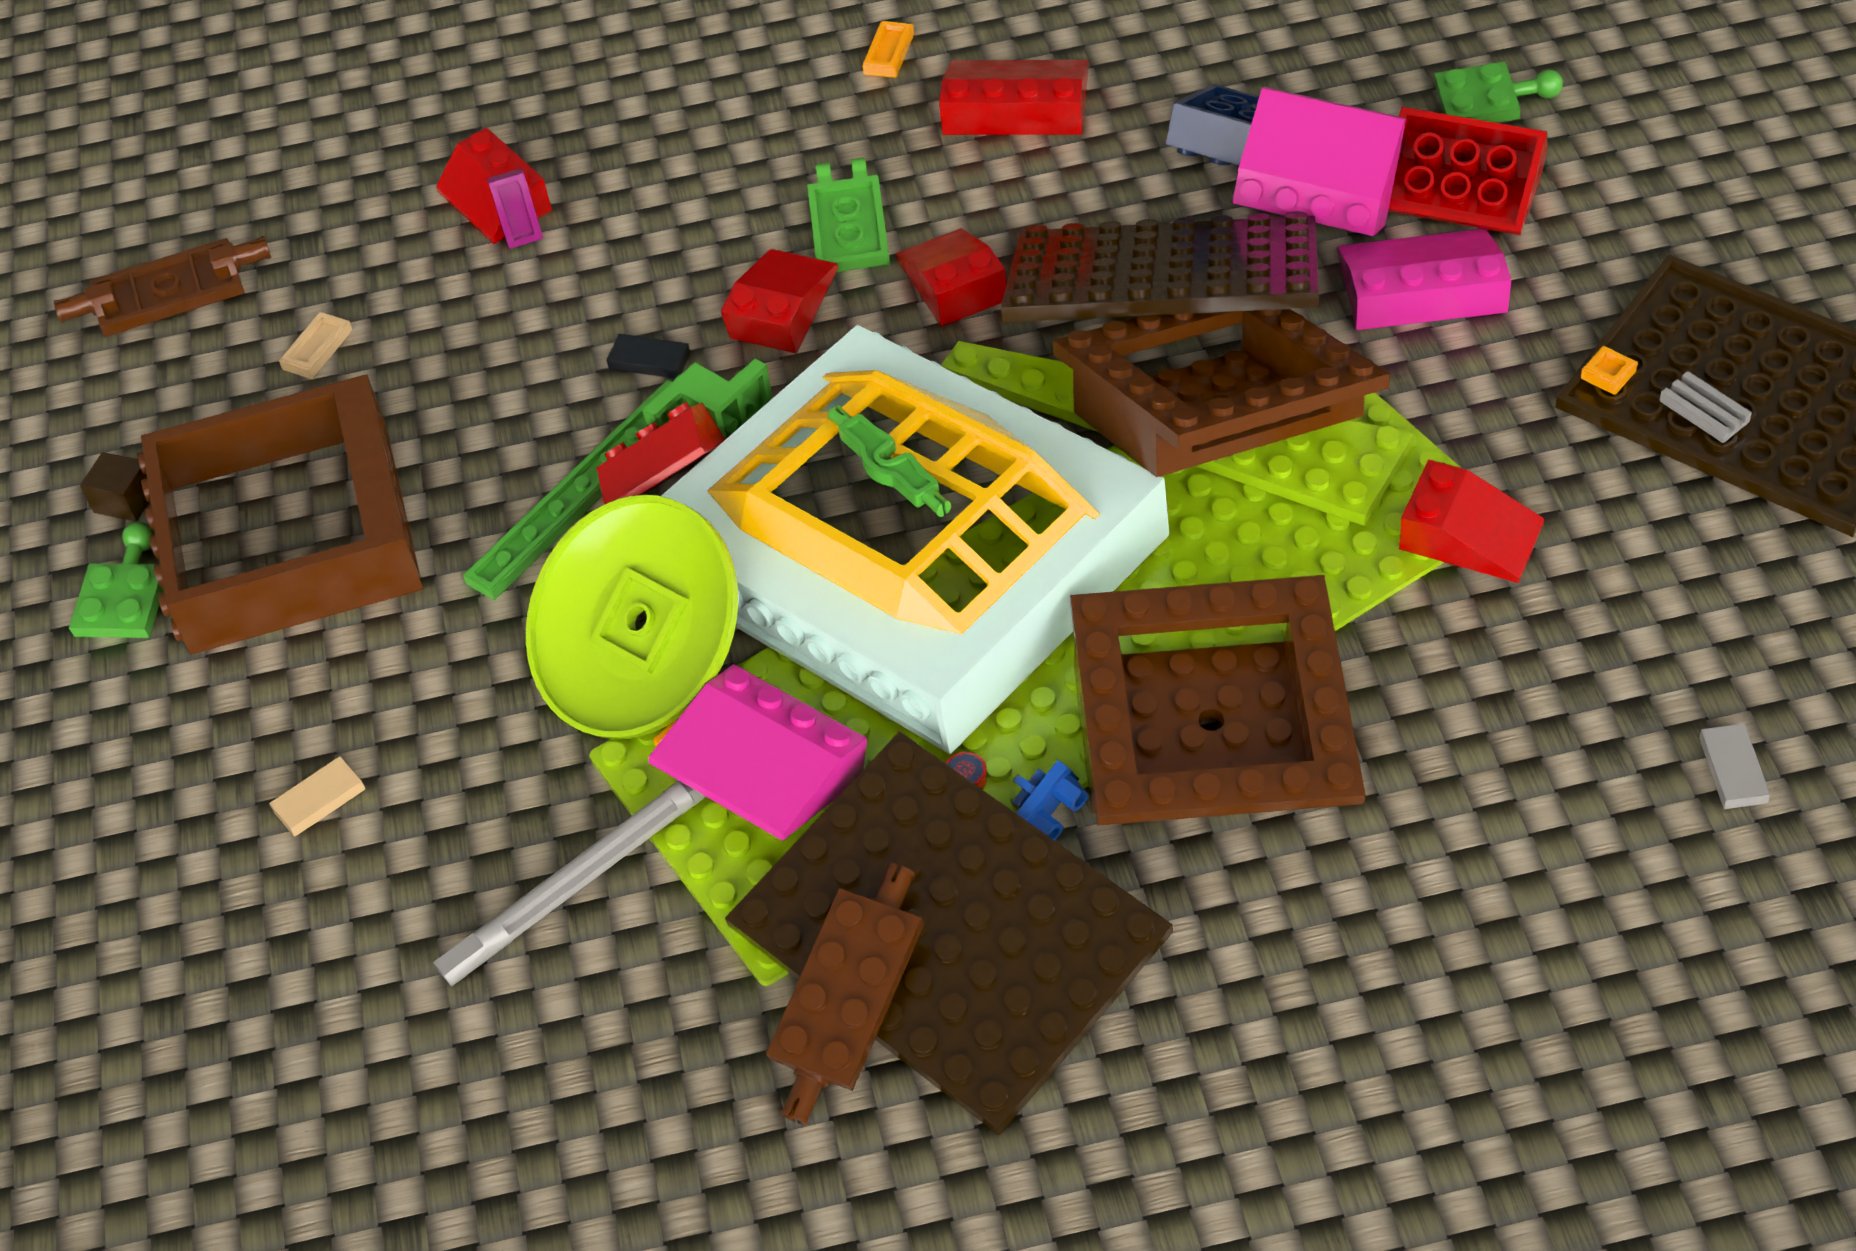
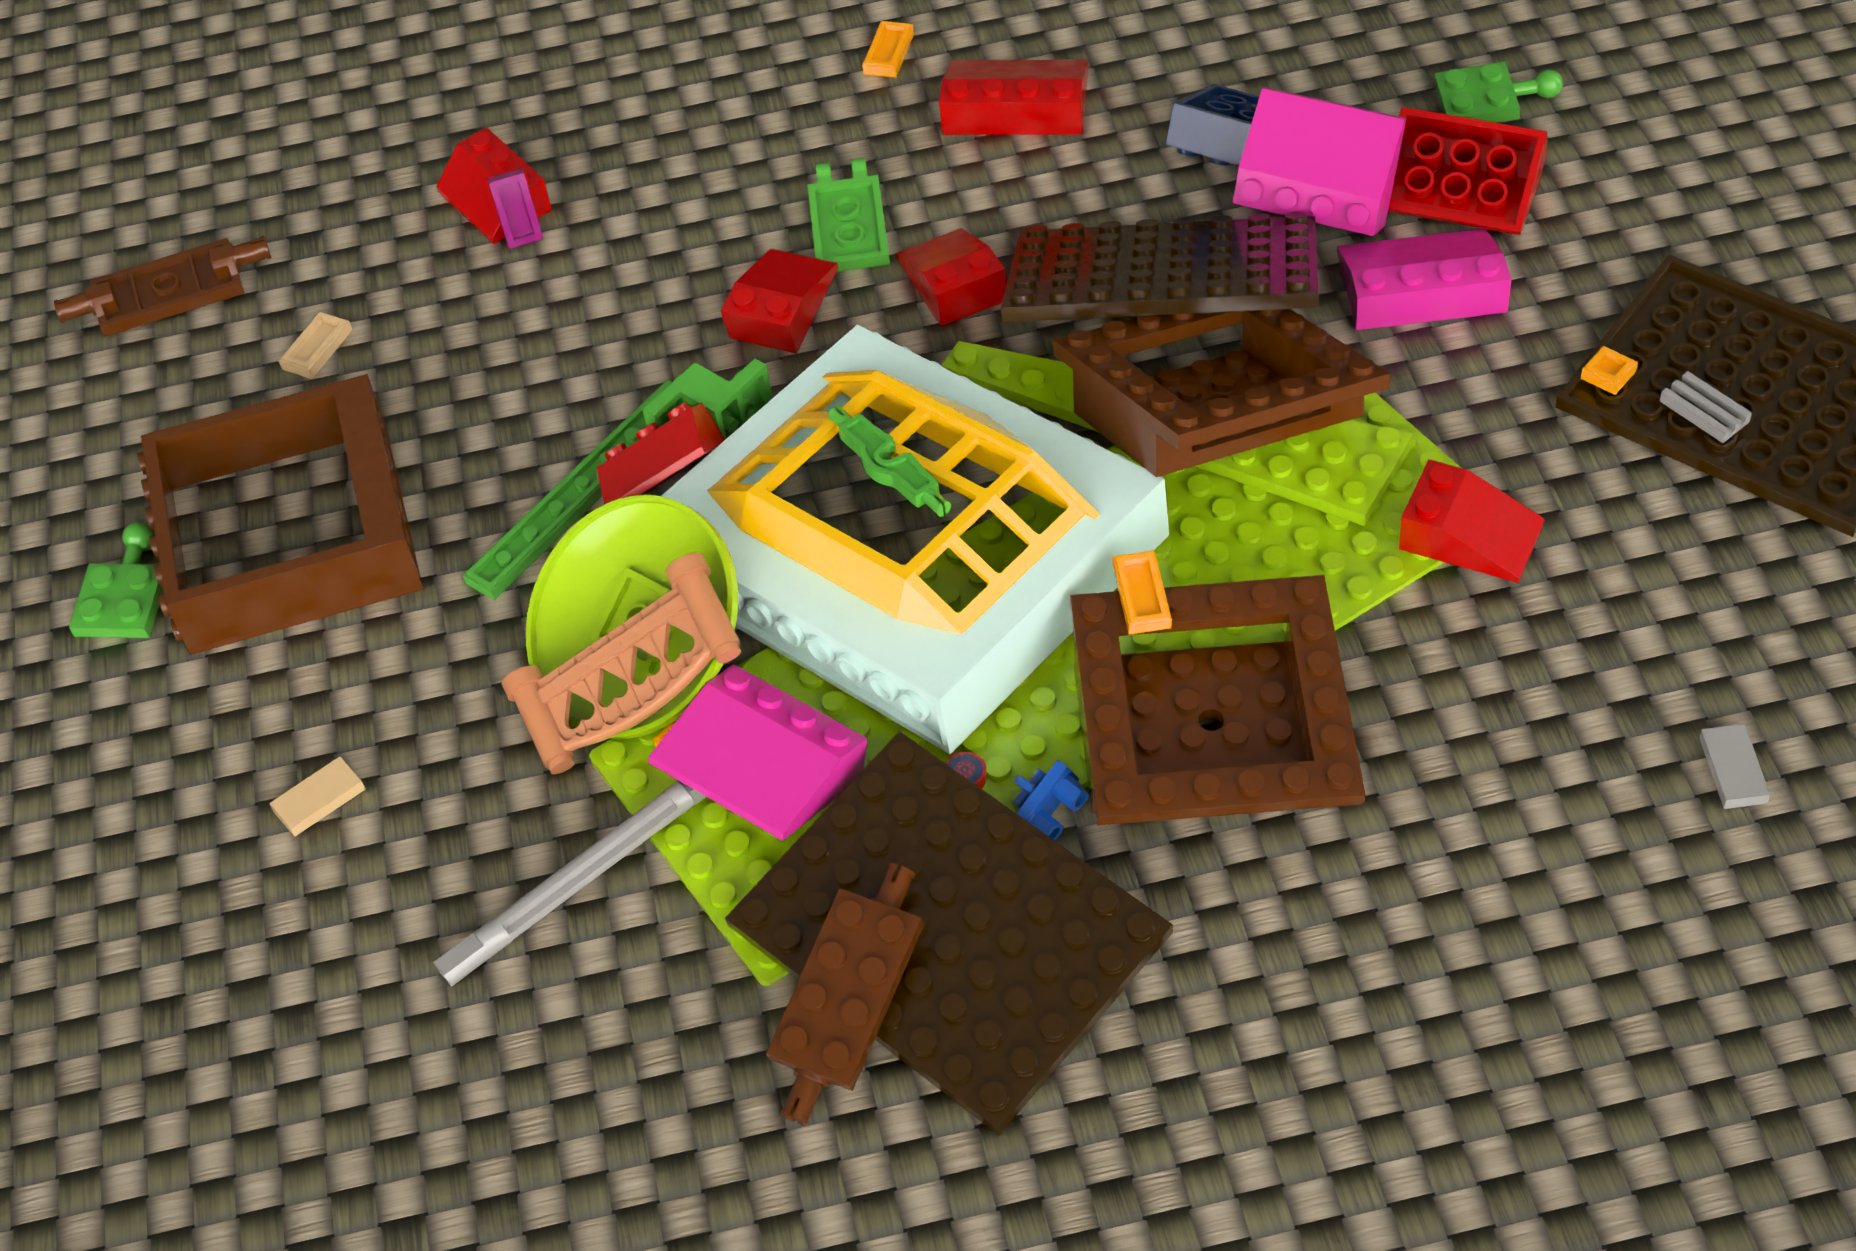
dark brown piece [80,452,149,522] -> none
black tile [606,334,690,379] -> none
none -> nougat piece [501,553,741,774]
none -> light orange tile [1112,550,1172,635]

